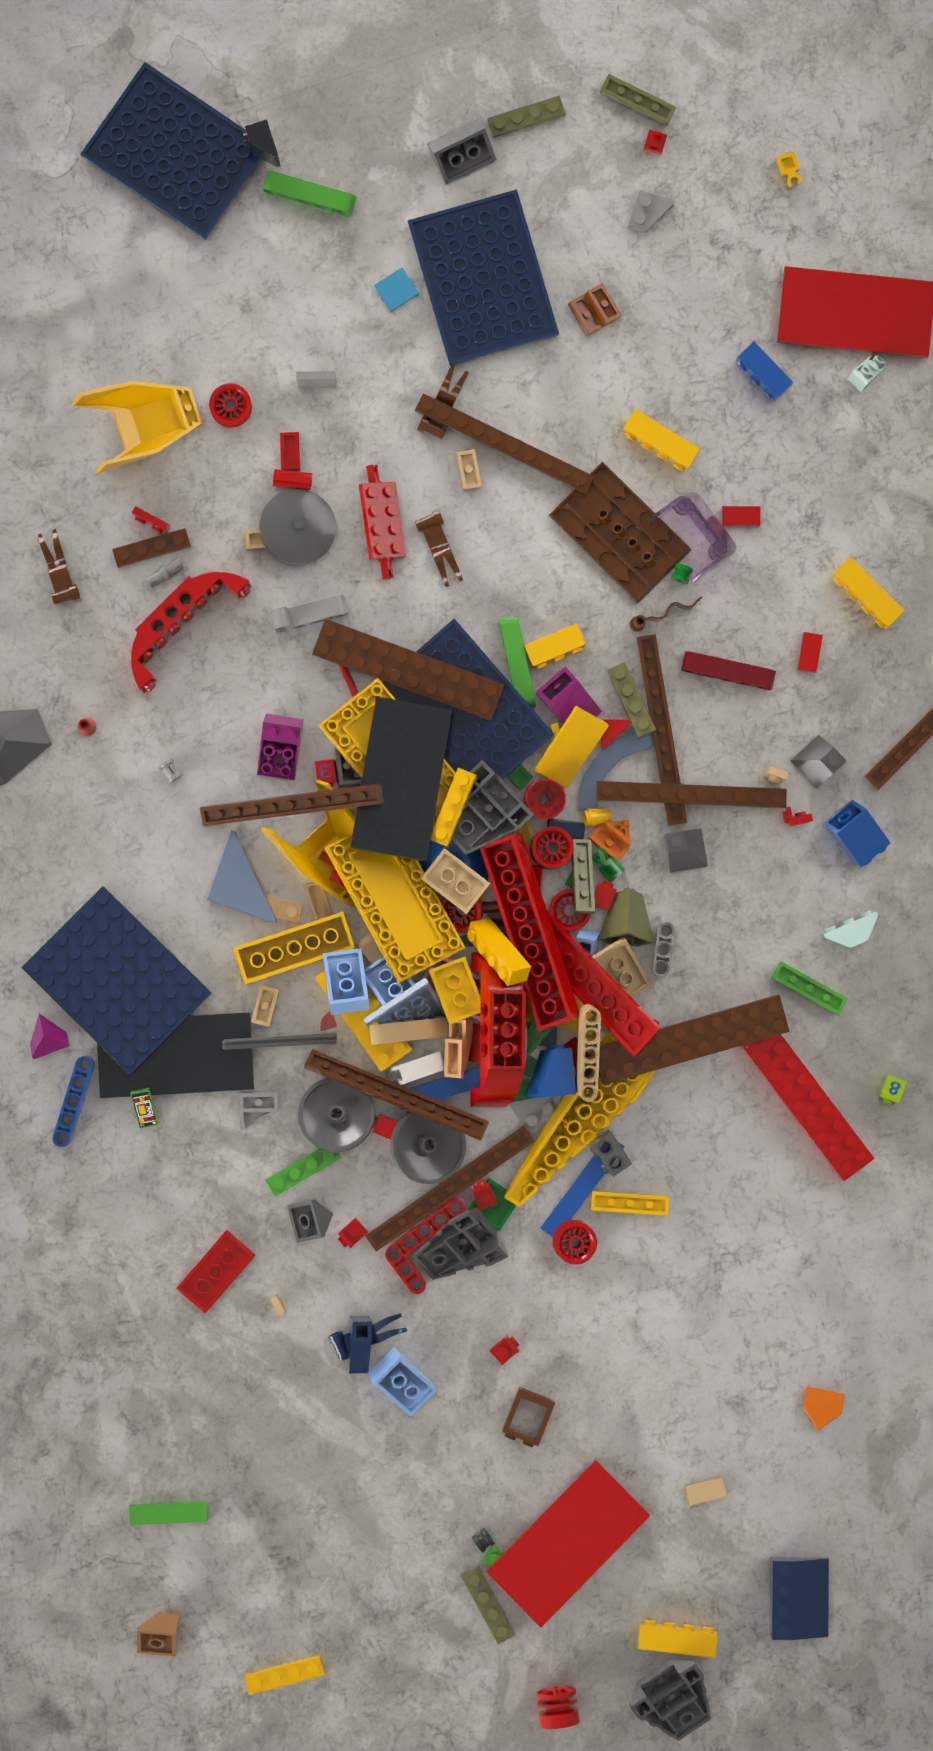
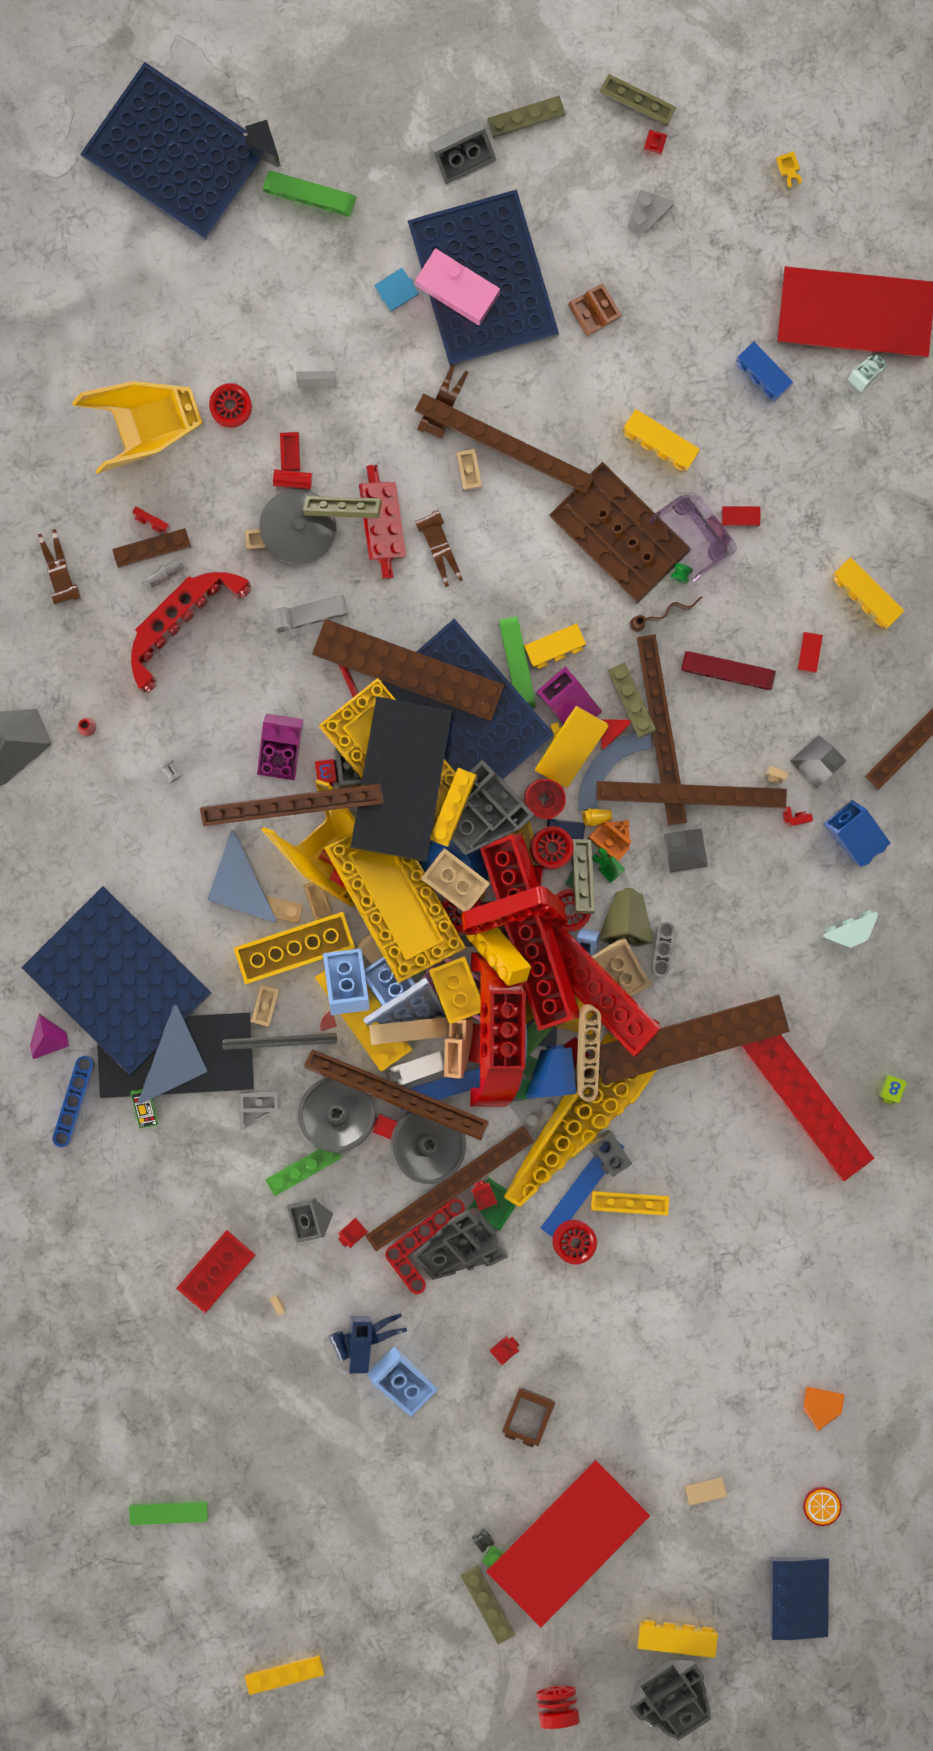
medium nougat slope [137,1612,179,1656] -> none
green tile [506,764,533,791] -> none
red brick [594,880,617,911] -> none
bright green plate [771,961,848,1016] -> none
none -> sand blue tile [138,1004,207,1104]
none -> olive plate [303,496,382,518]
none -> bright pink brick [415,248,500,326]
none -> red beam [461,886,567,935]
none -> light orange tile [803,1486,842,1526]

